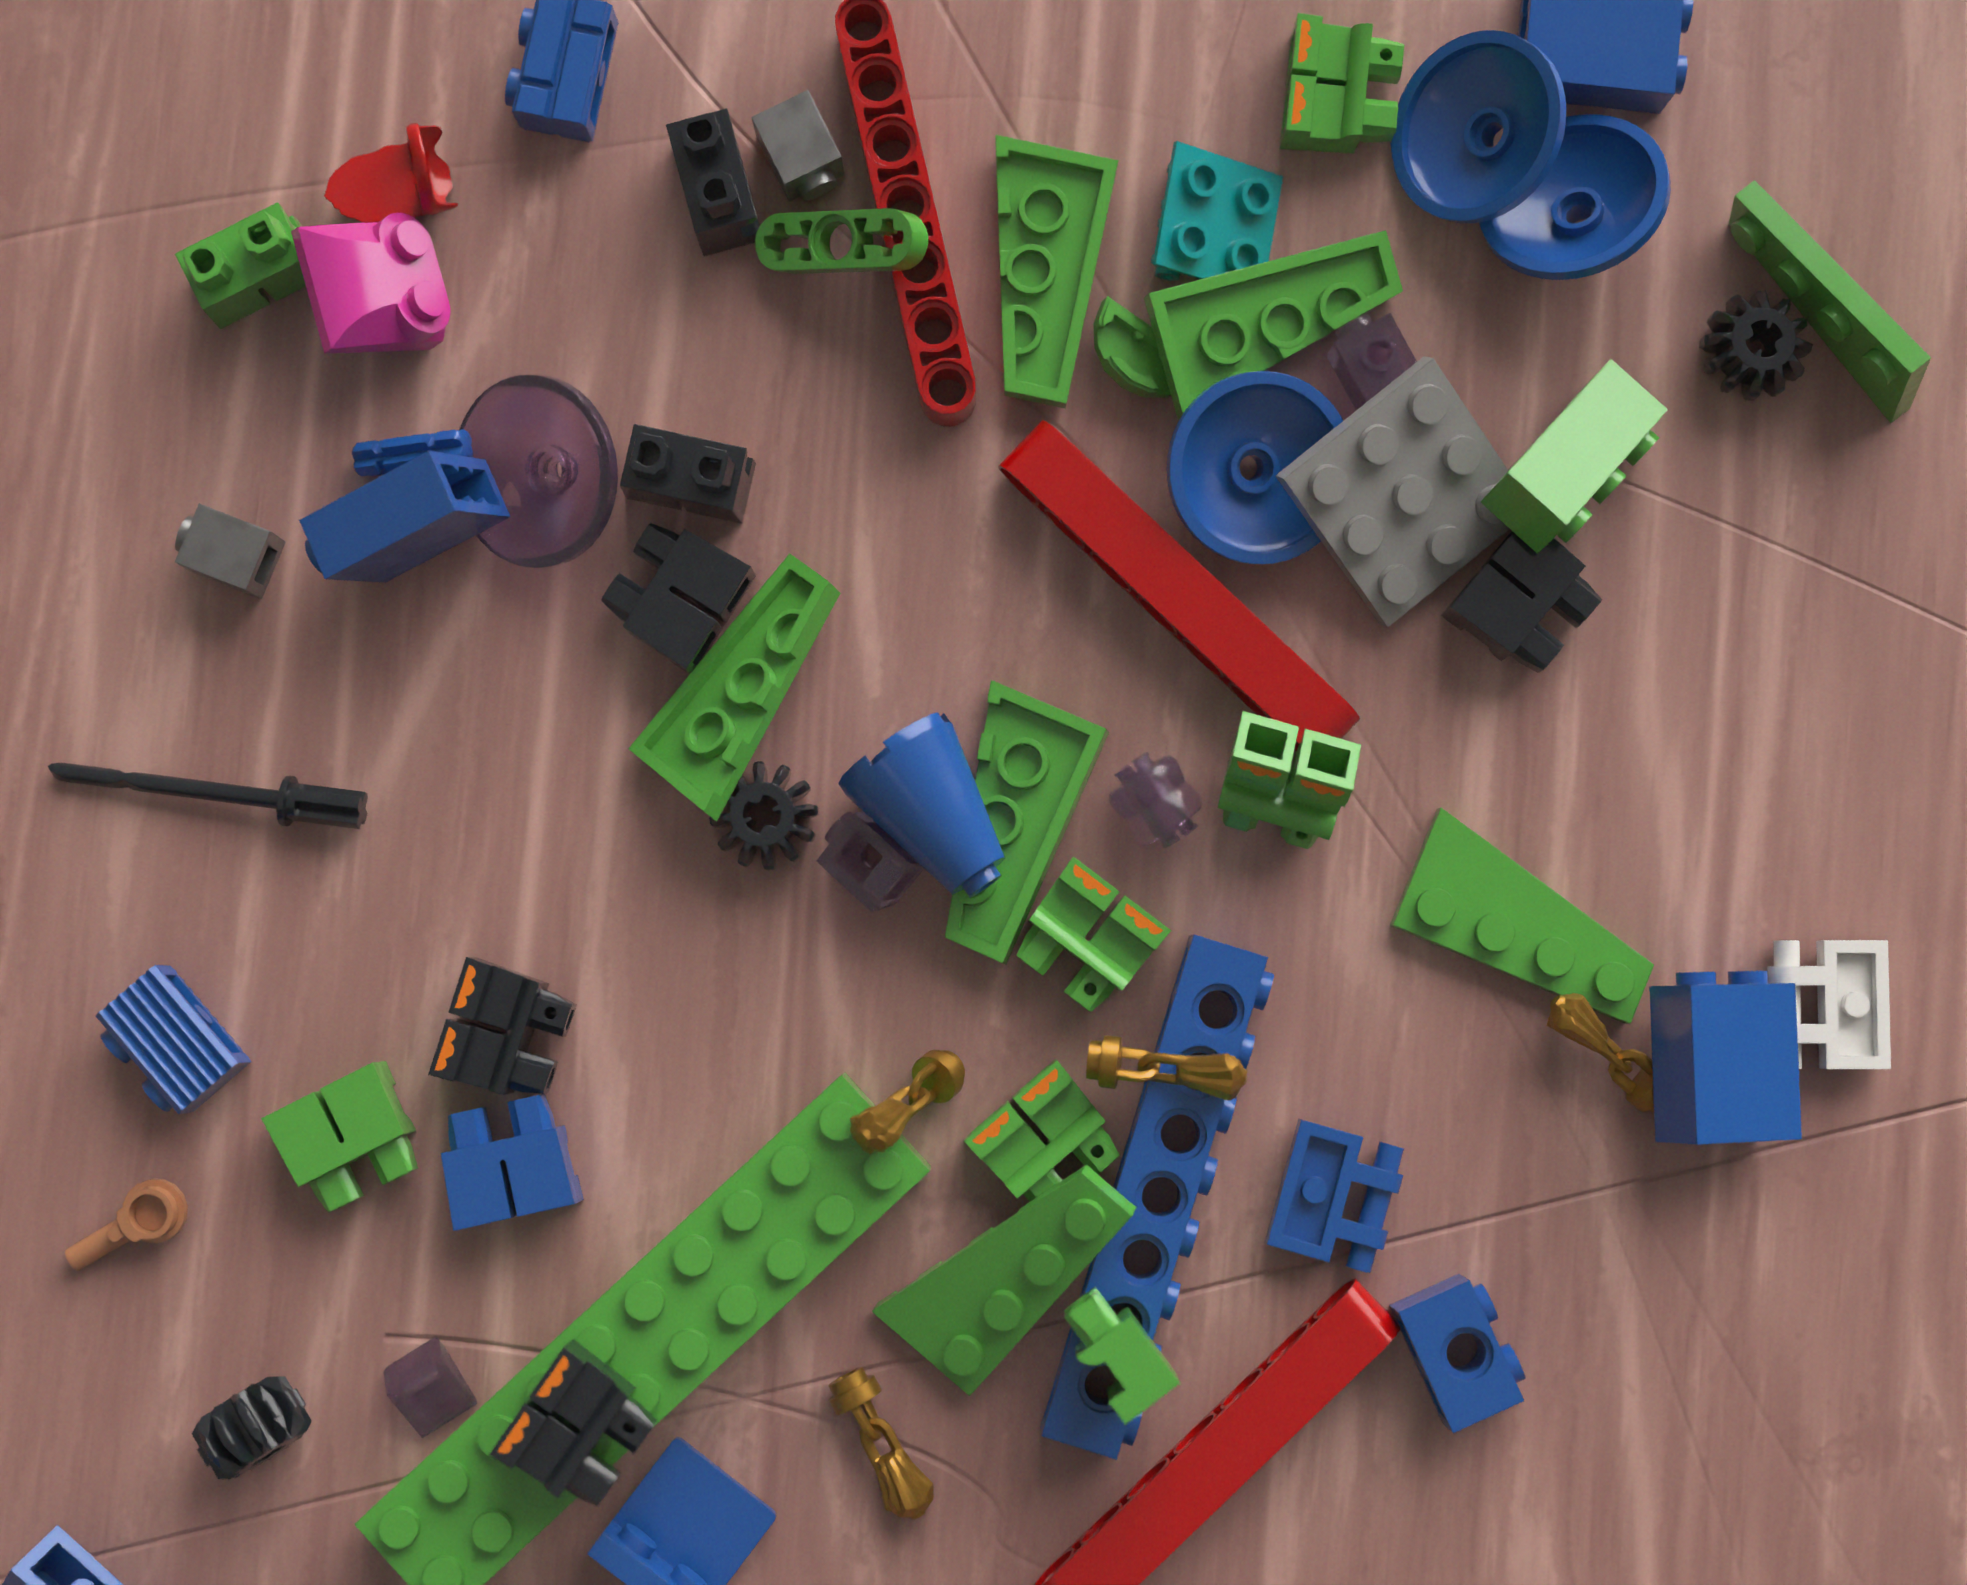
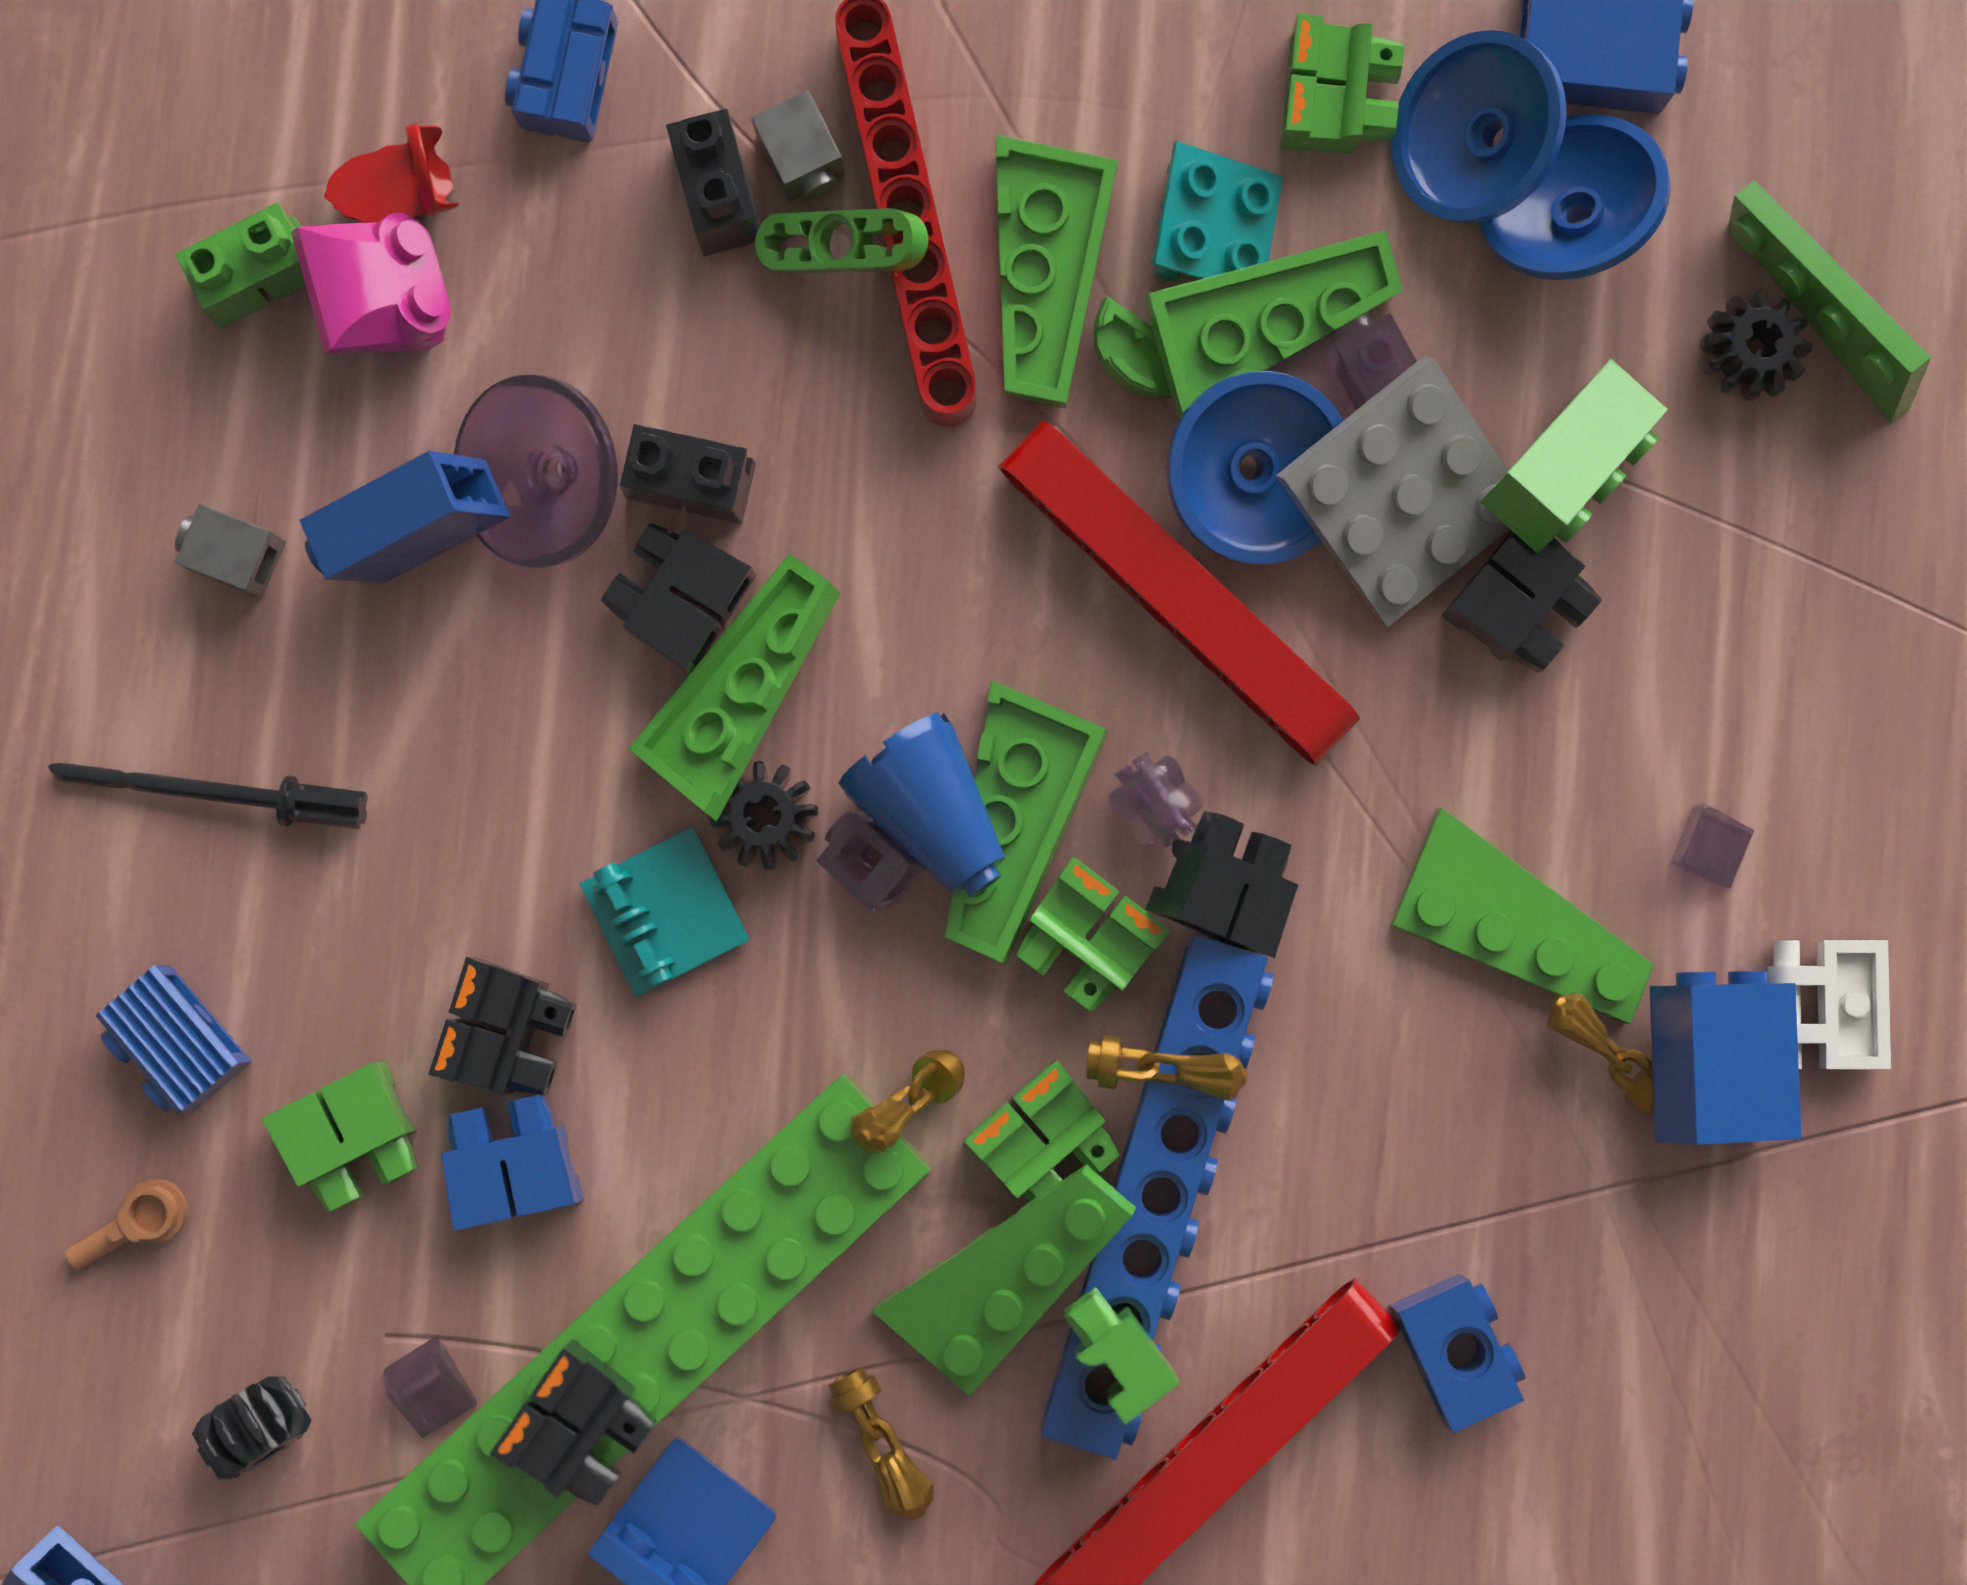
blue axle [352,429,474,477] -> none
bright green hips [1217,711,1361,849] -> none
blue plate [1264,1118,1404,1273] -> none
none -> teal hinge [579,826,750,998]
none -> black hips [1145,811,1298,958]
none -> clear purple slope [1670,804,1754,889]

